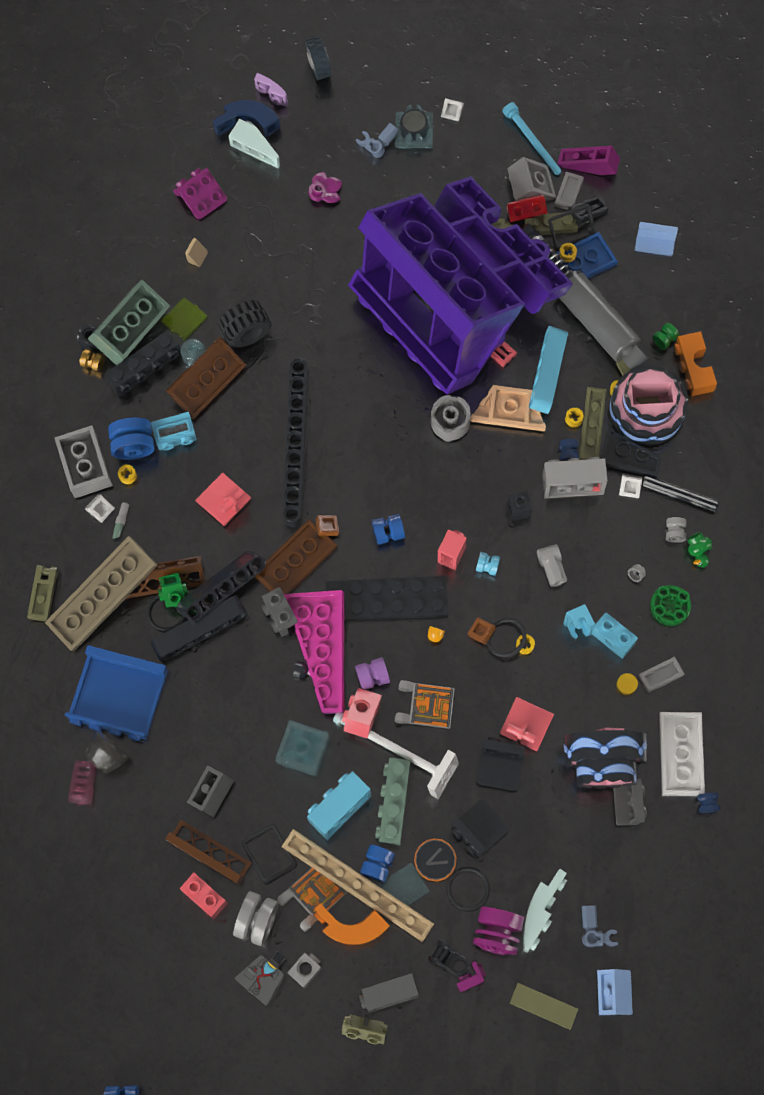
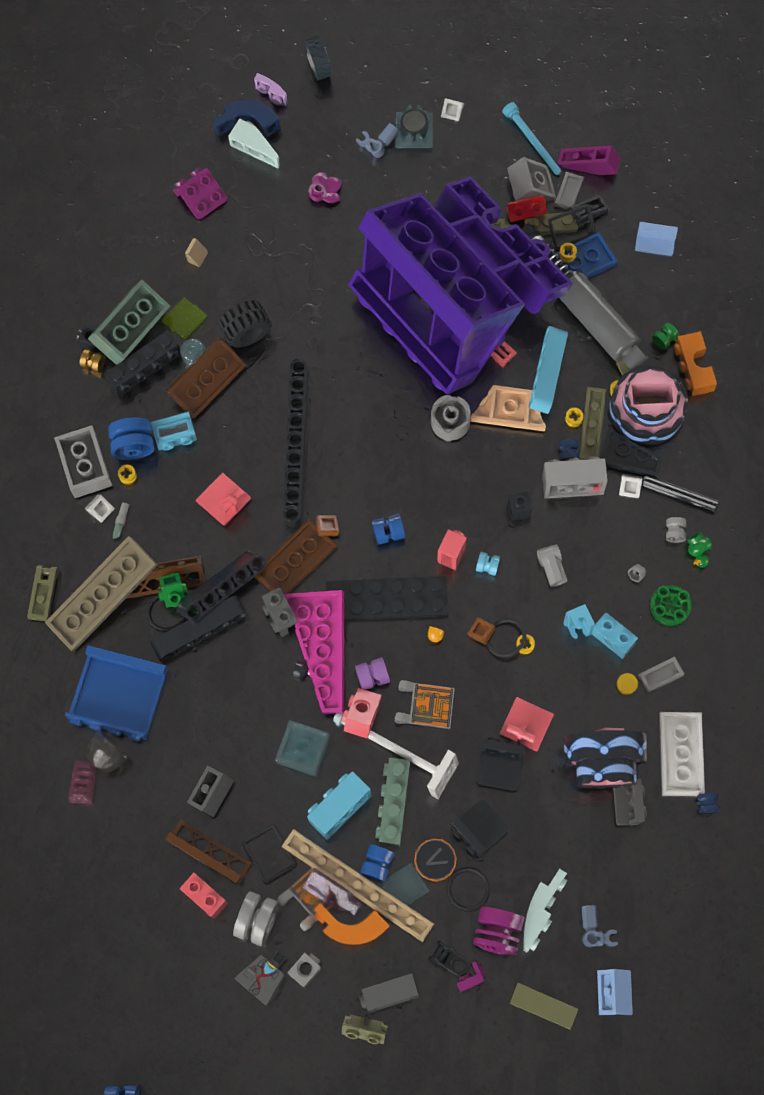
none -> hinge [303,868,361,914]

